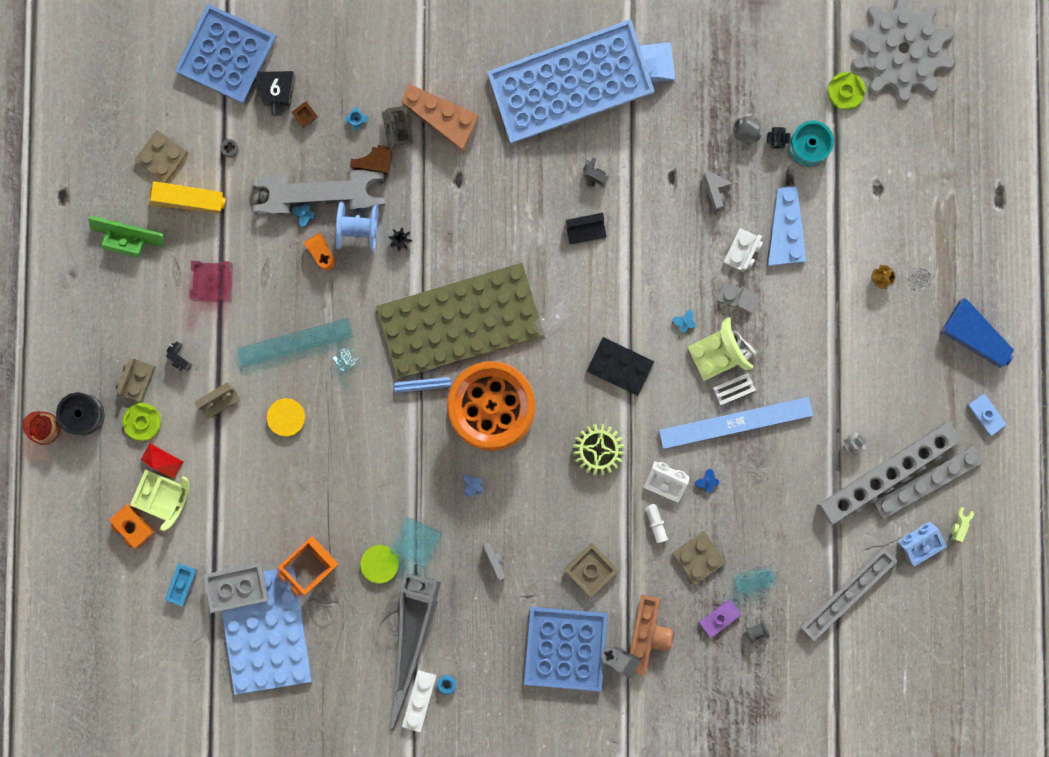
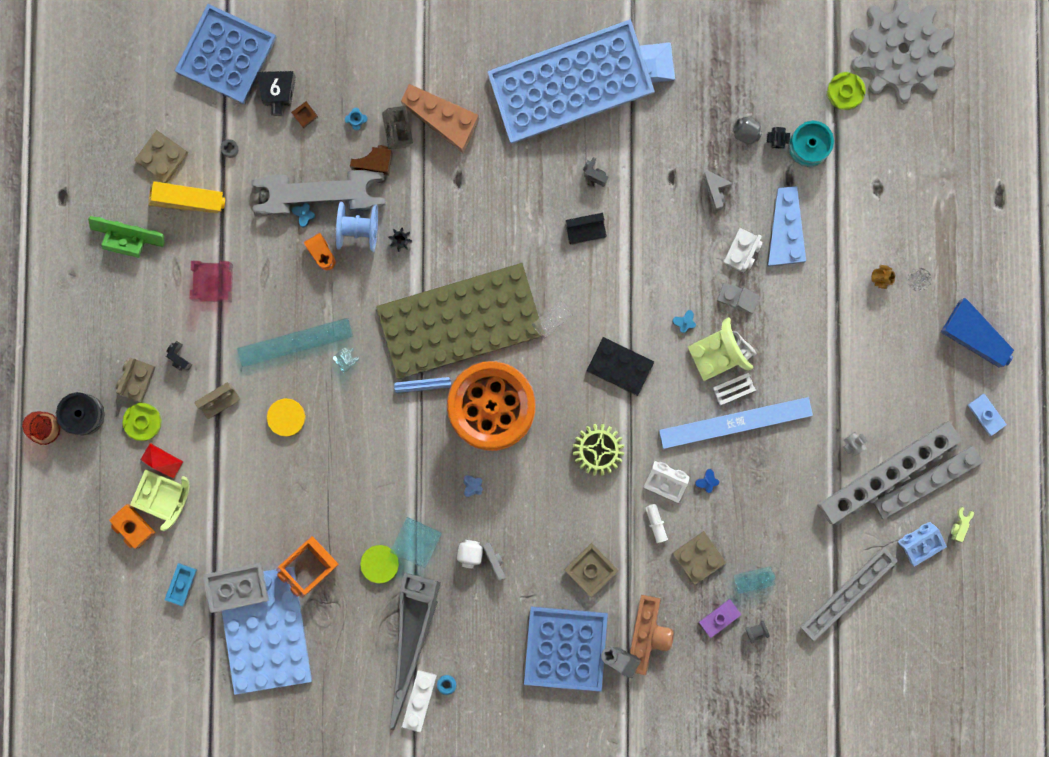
none -> white head [457,540,484,569]

